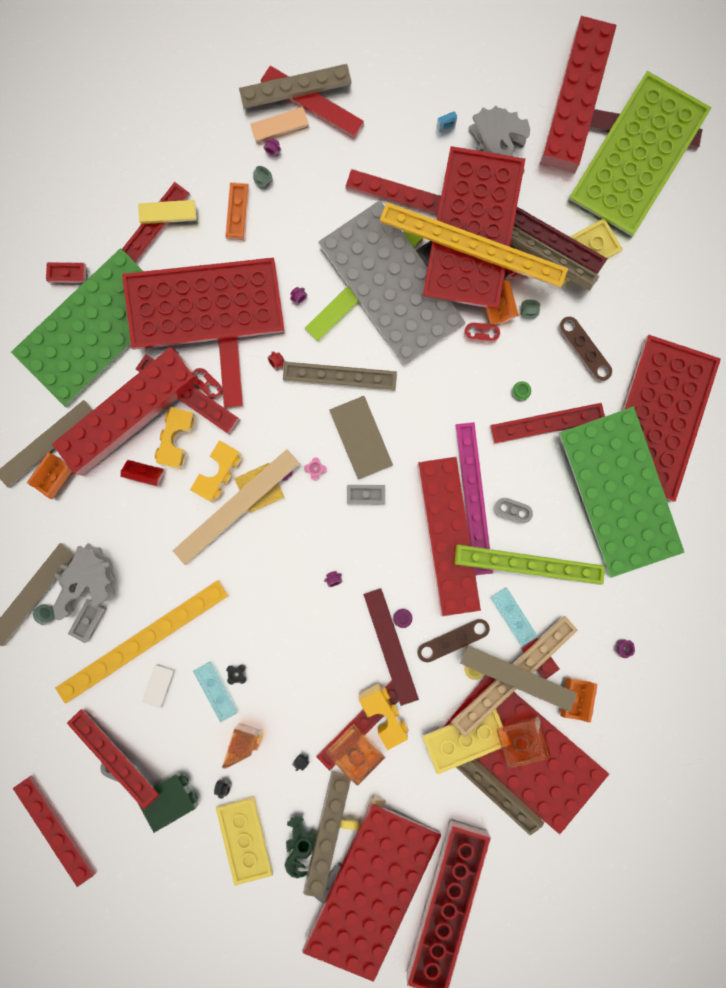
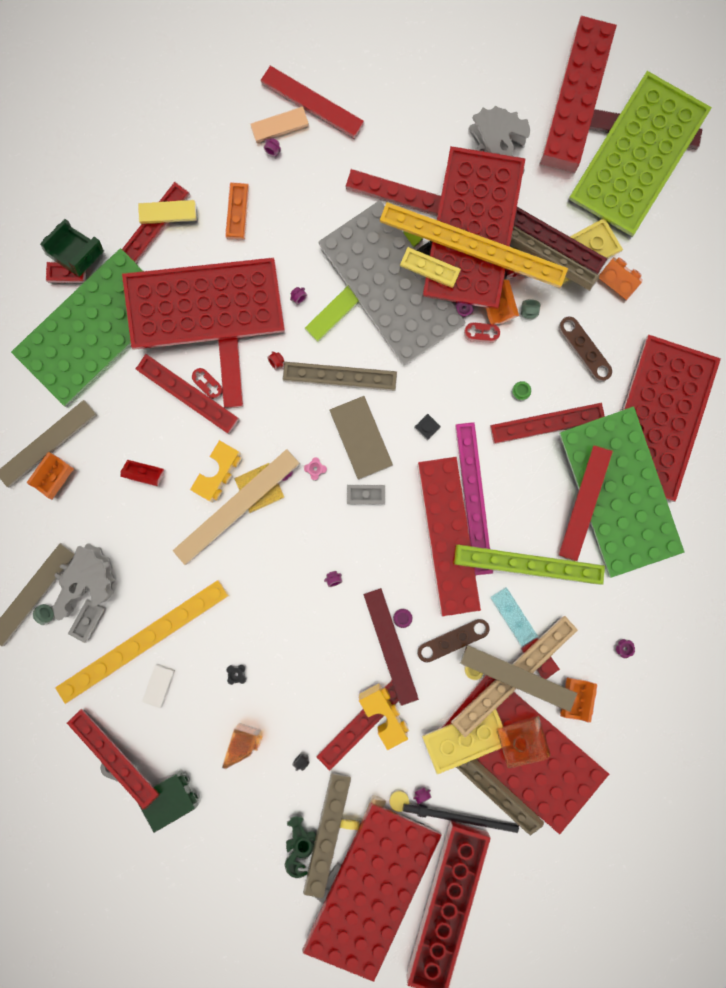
red plate [12,776,96,887] -> none
red brick [52,347,200,476] -> none
yellow arch [154,407,196,470] -> none
clear light blue tile [193,661,238,722] -> none
black plate [214,779,231,799] -> none
light yellow tile [216,796,273,886] -> none
dark tan plate [239,64,352,109] -> none
sand green tile [253,166,272,188] -> none
clear orange slope [326,724,386,786] -> none
dark azure tile [437,111,458,132] -> none
light grey plate [495,498,533,524] -> none
none -> dark green panel [40,219,104,277]
none -> light yellow tile [389,790,409,812]
none -> light yellow tile [400,247,461,288]
none -> black bar [402,803,519,833]
none -> magenta plate [413,787,432,804]
none -> black plate [414,413,441,441]
none -> magenta plate [455,303,473,317]
none -> red tile [559,445,613,561]
none -> orange bracket [599,257,643,300]

